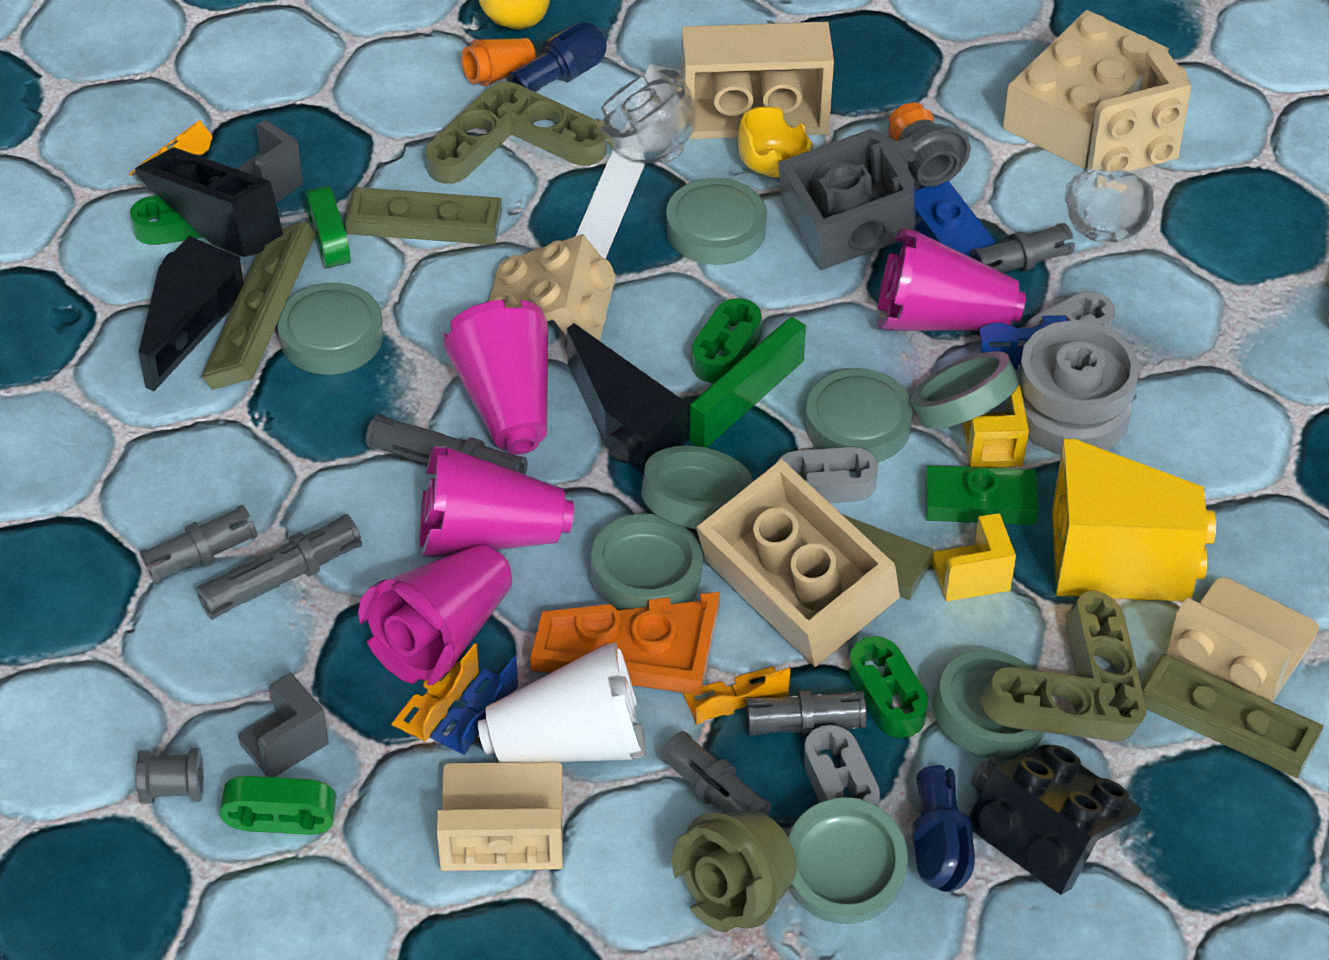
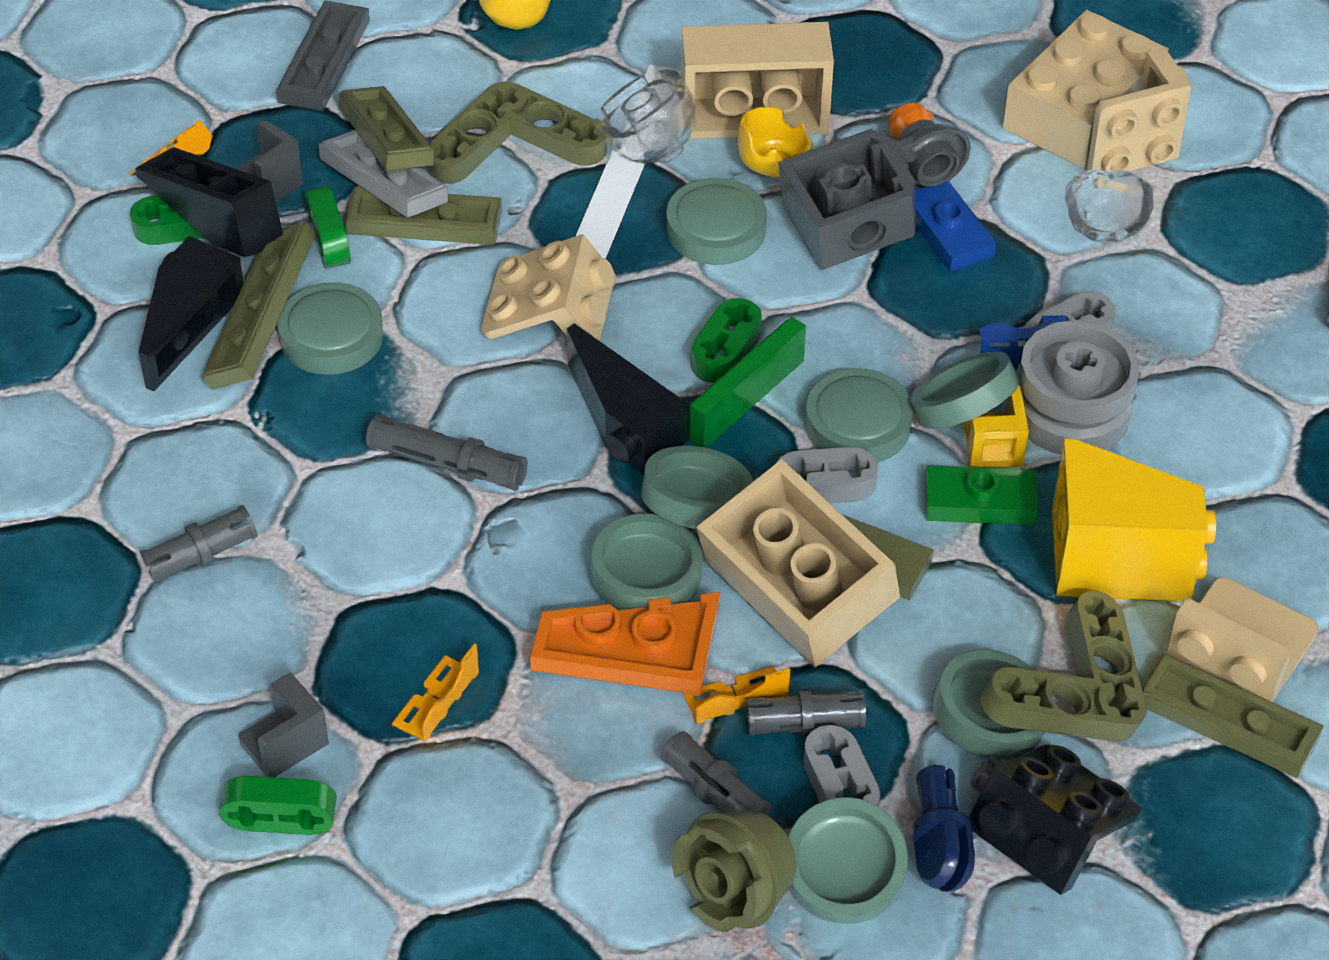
dark grey bush [136,748,204,804] -> none
dark grey pin [196,514,362,620] -> none
dark pink cone [358,545,512,685] -> none
dark pink cone [419,445,574,557] -> none
blue piece [430,657,518,755] -> none
tan bracket [437,762,563,871] -> none
dark pink cone [442,299,548,454] -> none
orange cone [461,38,536,87] -> none
white cone [478,642,646,763] -> none
dark blue arm [509,21,607,92] -> none
green beam [849,636,929,738] -> none
dark pink cone [877,227,1026,331] -> none
yellow panel [932,513,1016,602] -> none
dark grey pin [969,223,1075,273] -> none
none -> dark grey tile [276,0,370,111]
none -> light grey tile [319,130,448,218]
none -> olive tile [339,86,434,171]

